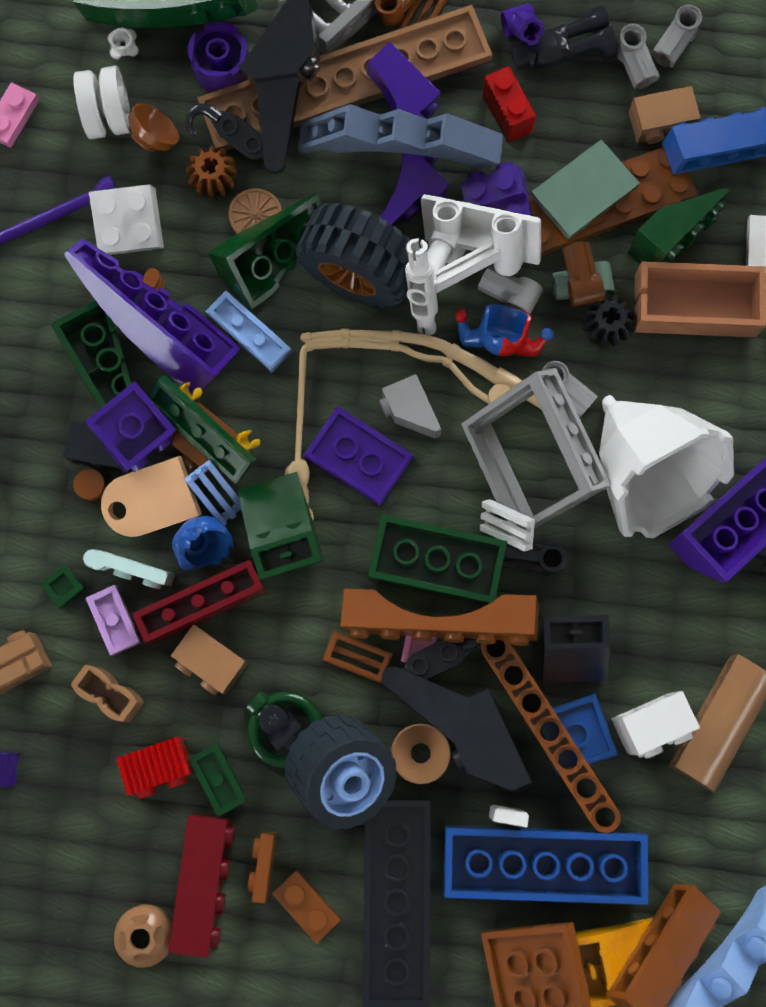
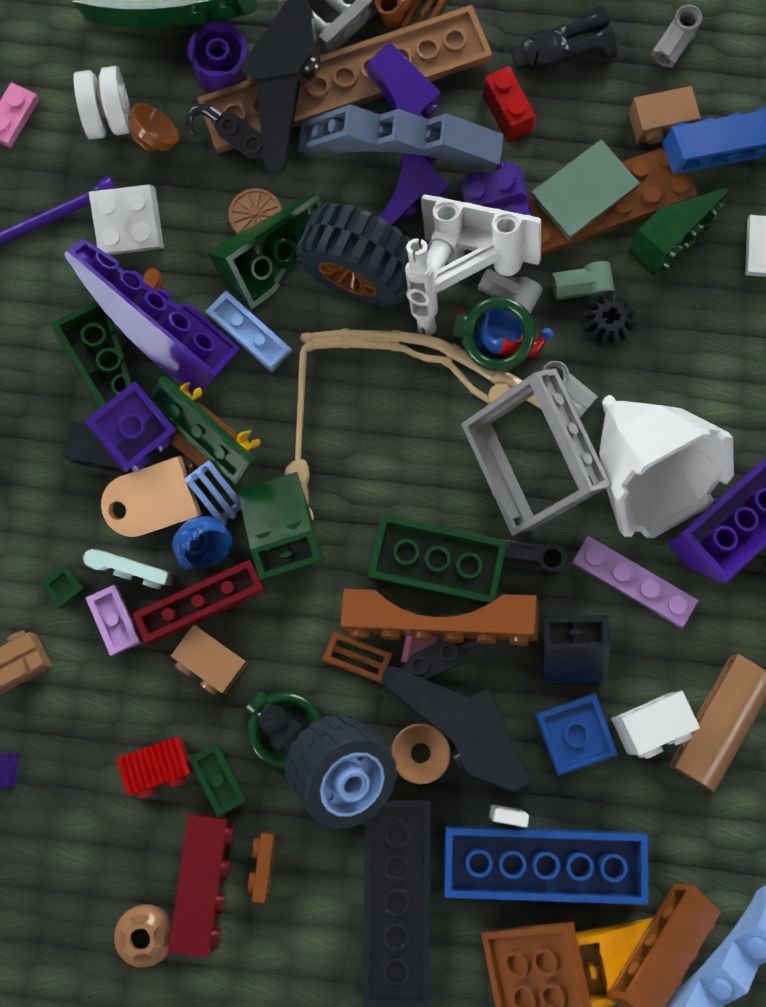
medium nougat brick [71,665,145,722] -> none
dark orange tile [73,469,107,501] -> none
white plate [108,28,139,59] -> none
dark orange gear [186,145,238,199] -> none
dark orange plate [272,869,341,944] -> none
dark purple tile [303,406,414,507] -> none
light grey slope [379,374,441,439] -> none
white tile [480,499,535,552] -> none
dark orange beam [481,640,620,833] -> none
dark purple piece [500,3,545,46] -> none
reddish brown piece [562,241,605,307] -> none
light grey piece [616,24,659,90] -> none
nougat piece [634,262,766,338] -> none
none -> dark green piece [453,296,535,371]
none -> lavender plate [571,536,698,628]

